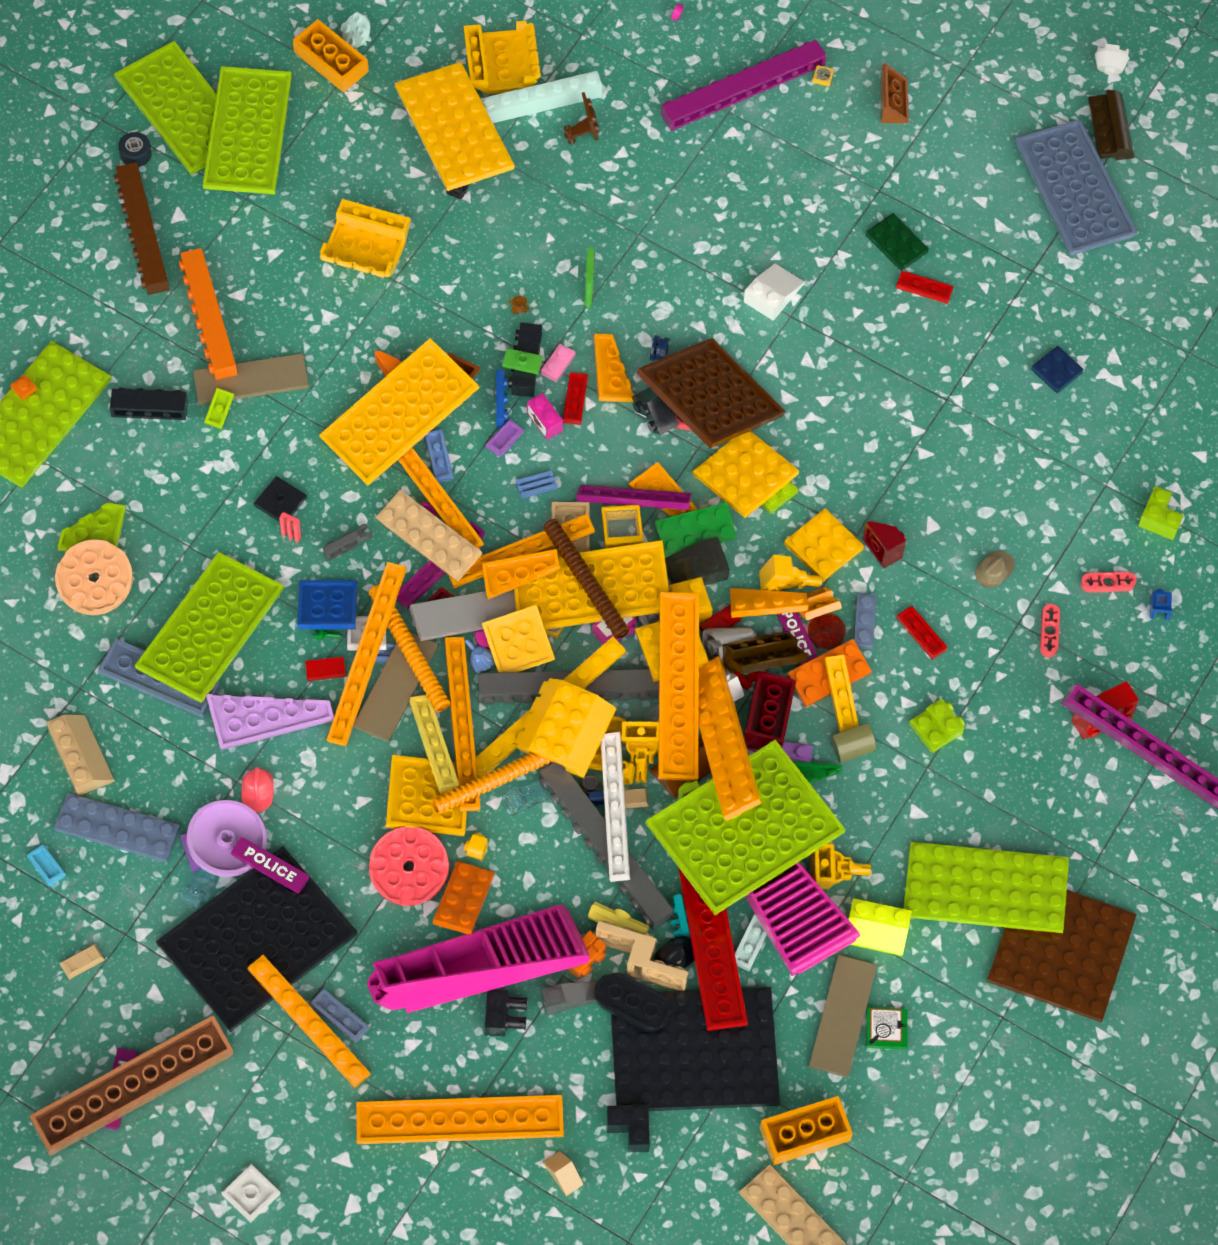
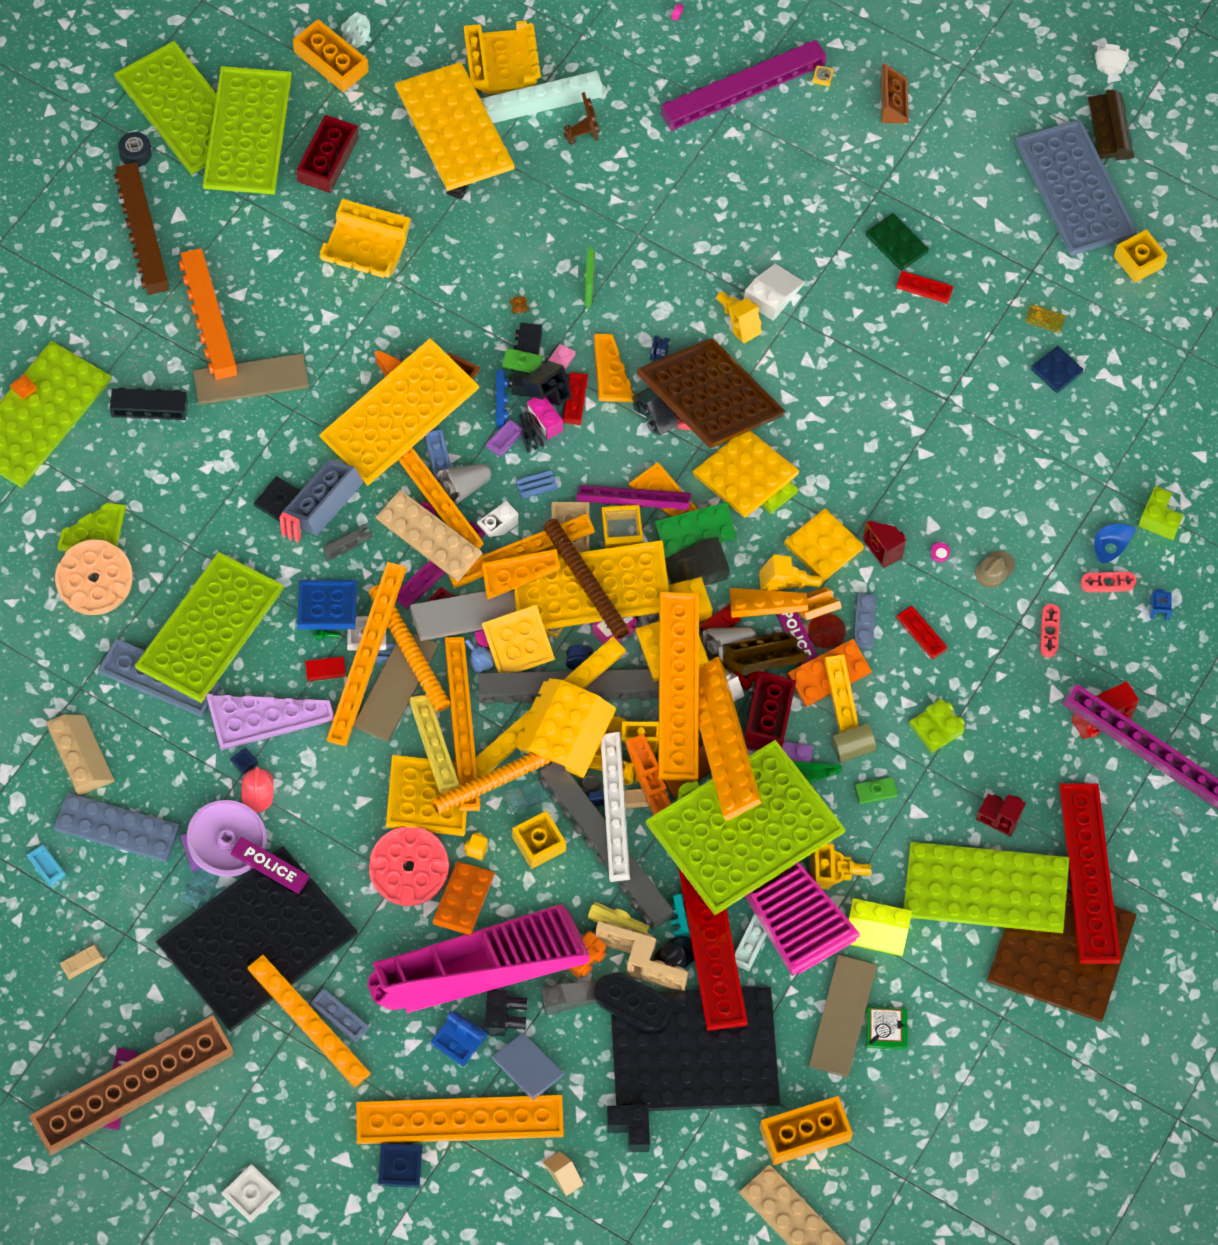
lime plate [204,388,235,430] -> none
none -> dark blue tile [230,747,258,775]
none -> sand blue slope [283,459,364,536]
none -> dark red brick [296,115,359,193]
none -> dark blue plate [378,1143,423,1188]
none -> blue plate [431,1011,488,1067]
none -> light grey cone [437,463,491,504]
none -> white slope [477,501,518,537]
none -> sand blue tile [492,1033,564,1100]
none -> yellow brick [512,810,566,869]
none -> black arm [519,411,545,453]
none -> black brick [522,361,572,406]
none -> dark blue wheel [566,645,593,670]
none -> orange slope [626,734,671,815]
none -> yellow brick [717,291,762,344]
none -> bright green plate [855,777,898,805]
none -> dark pink tile [930,542,950,562]
none -> dark red brick [976,793,1026,837]
none -> clear yellow plate [1025,304,1066,334]
none -> red plate [1059,783,1121,964]
none -> blue piece [1094,524,1136,564]
none -> yellow brick [1114,229,1168,283]

